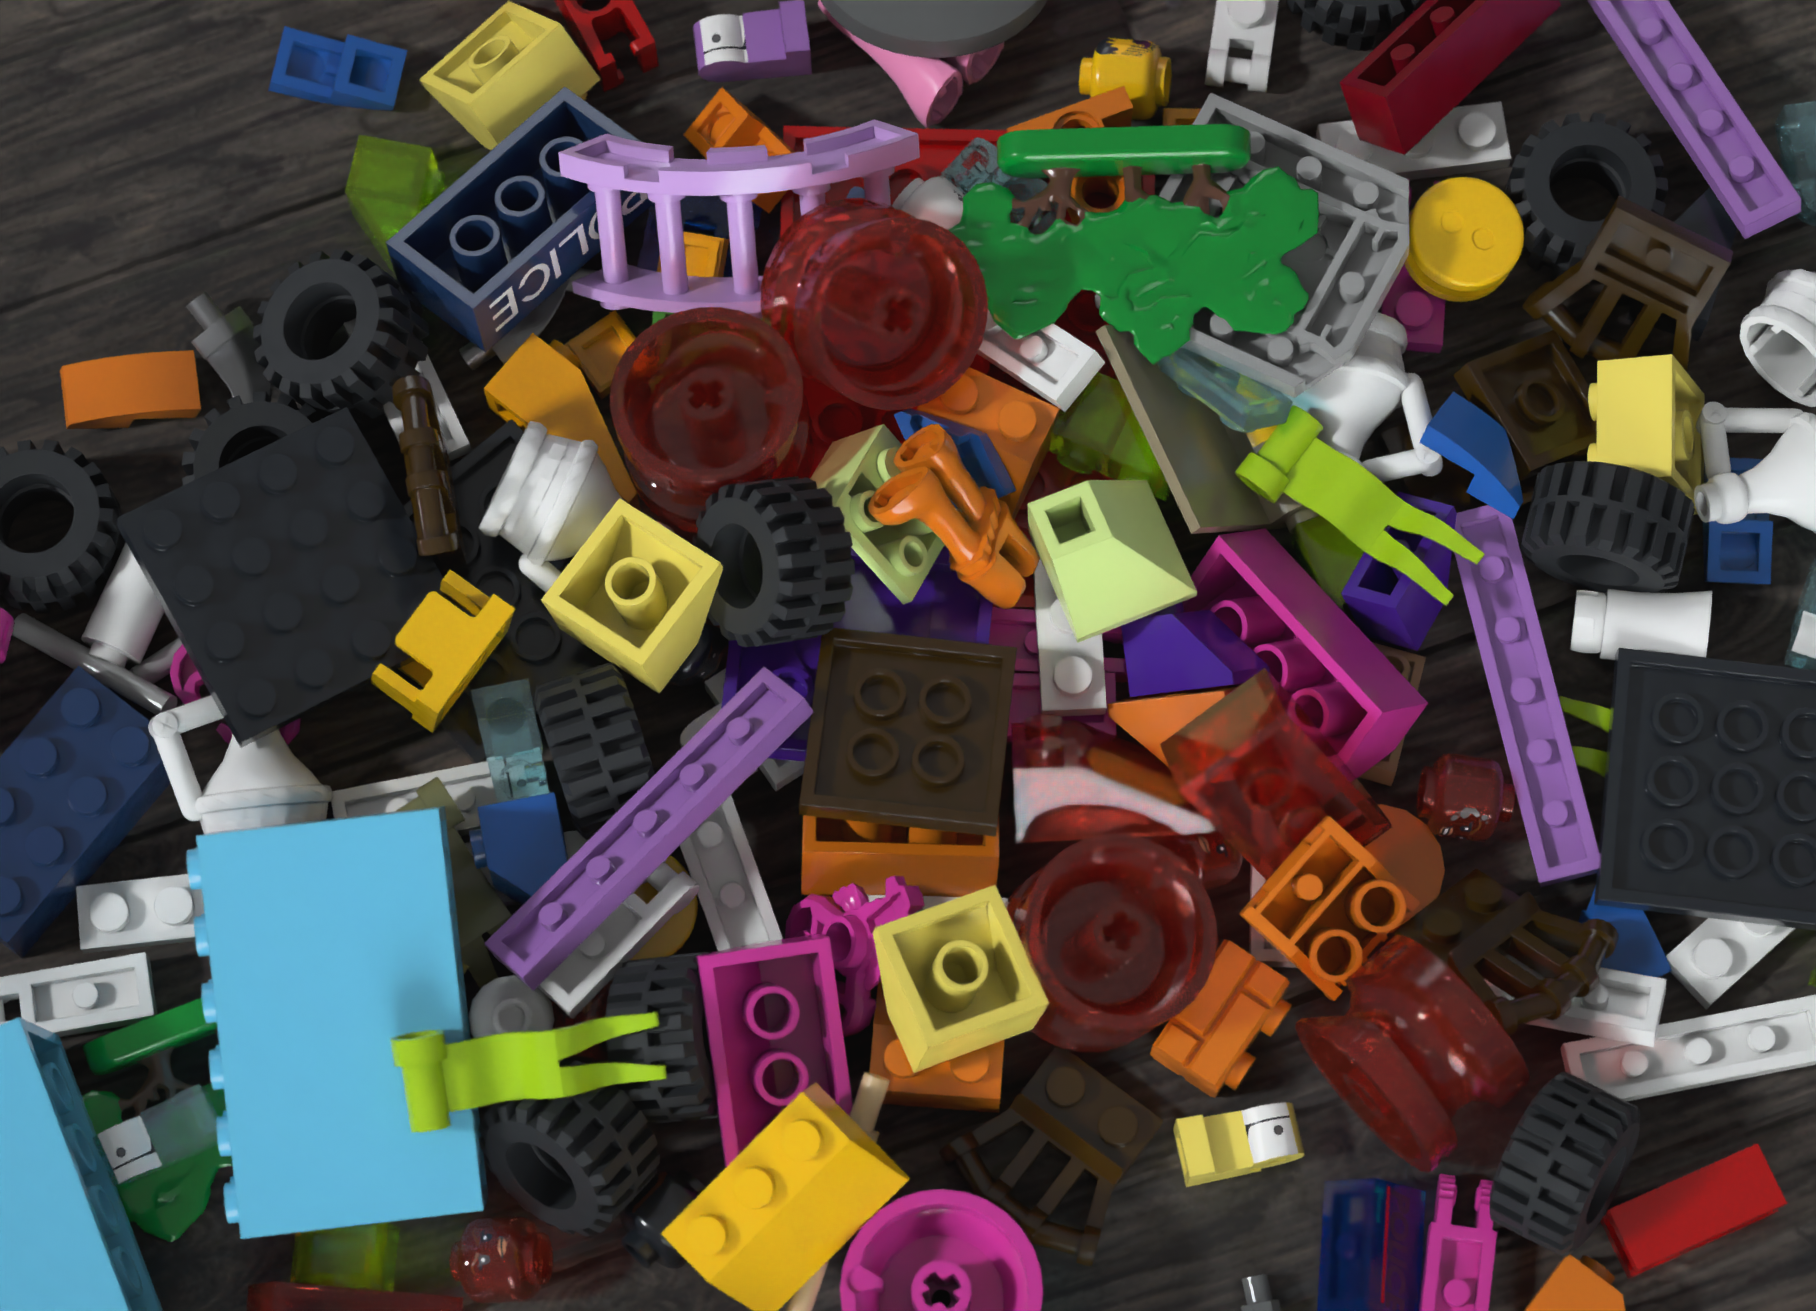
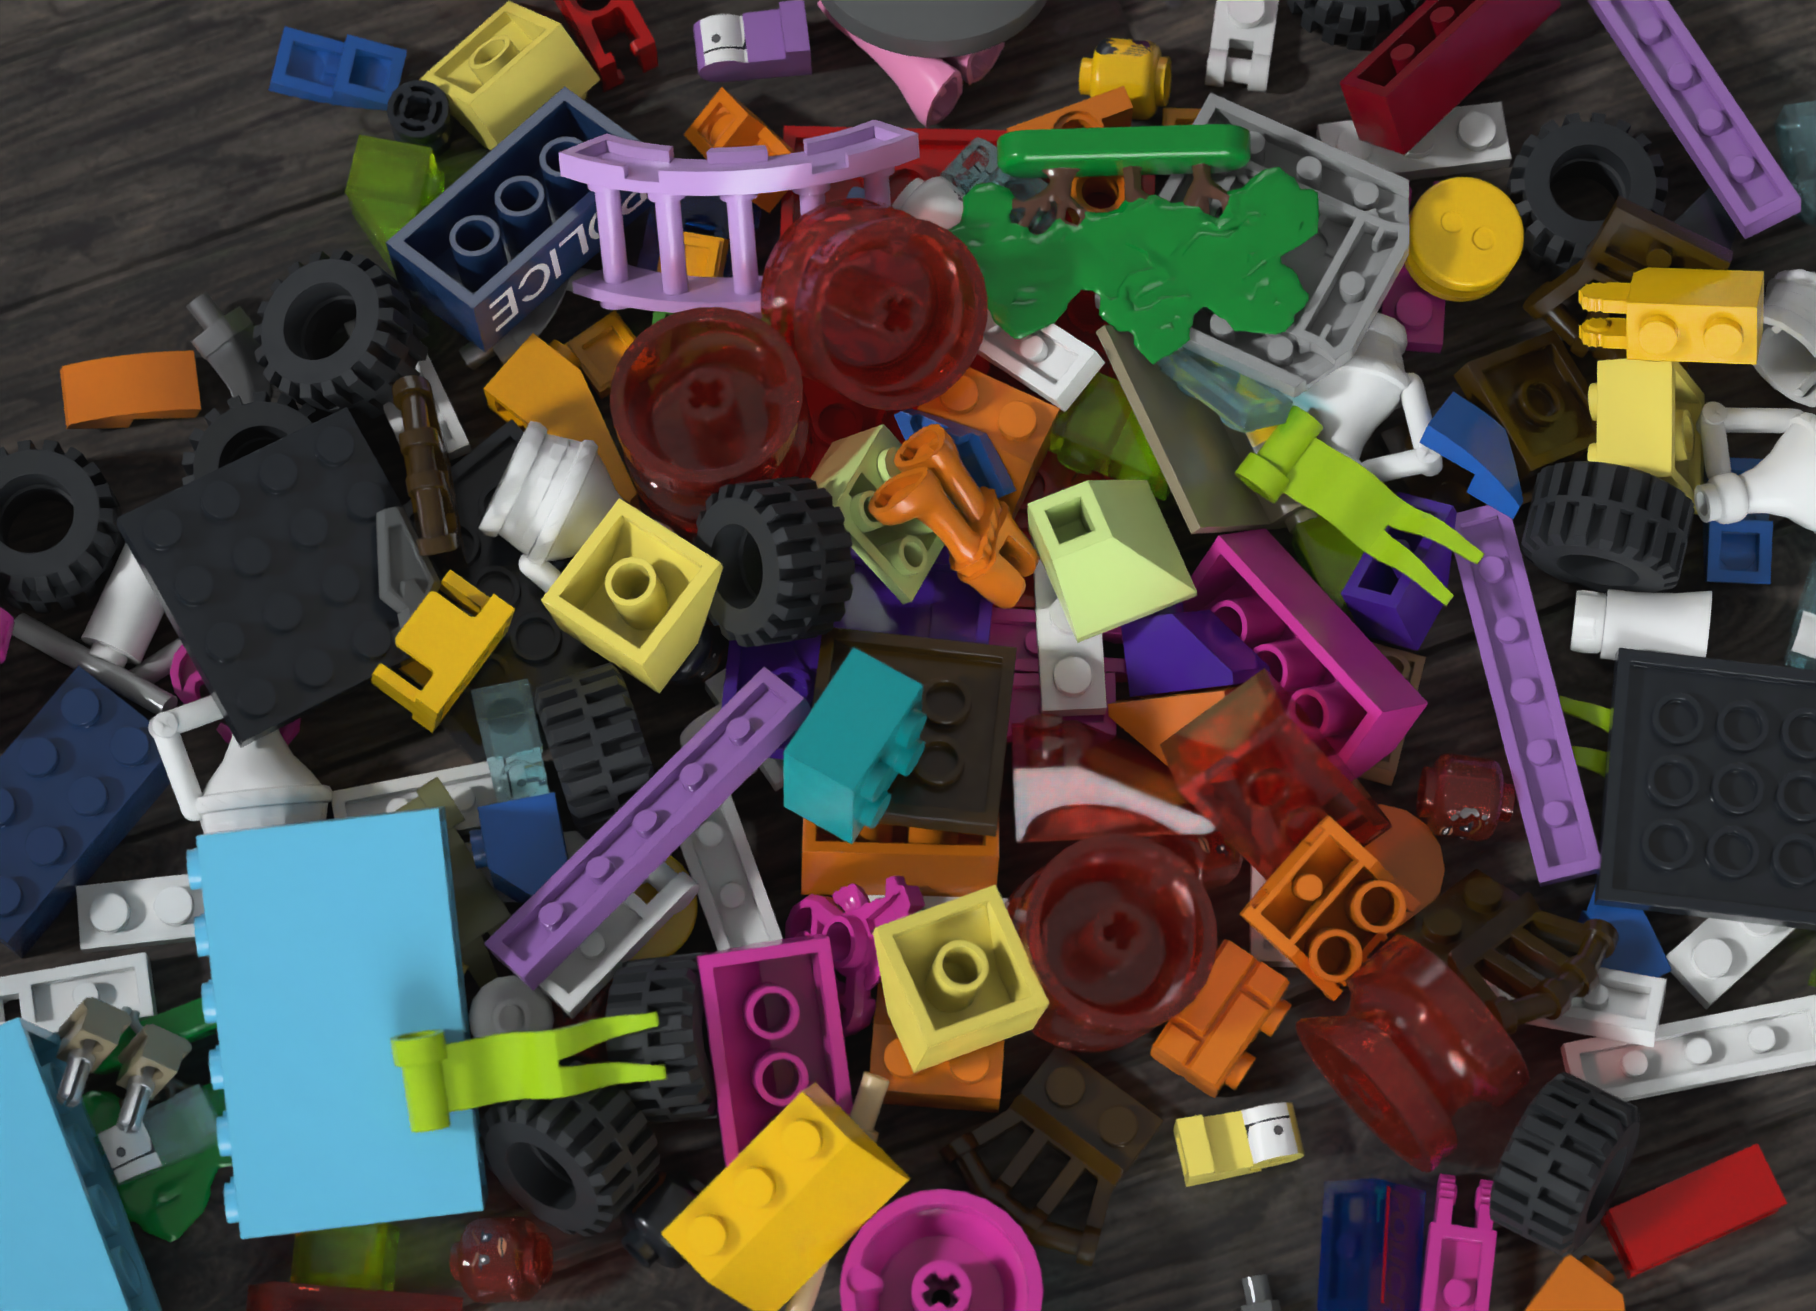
none -> dark tan piece [56,997,192,1134]
none -> dark grey piece [376,507,441,629]
none -> black wheel [387,80,455,160]
none -> teal piece [784,647,927,844]
none -> yellow hinge [1578,267,1764,365]

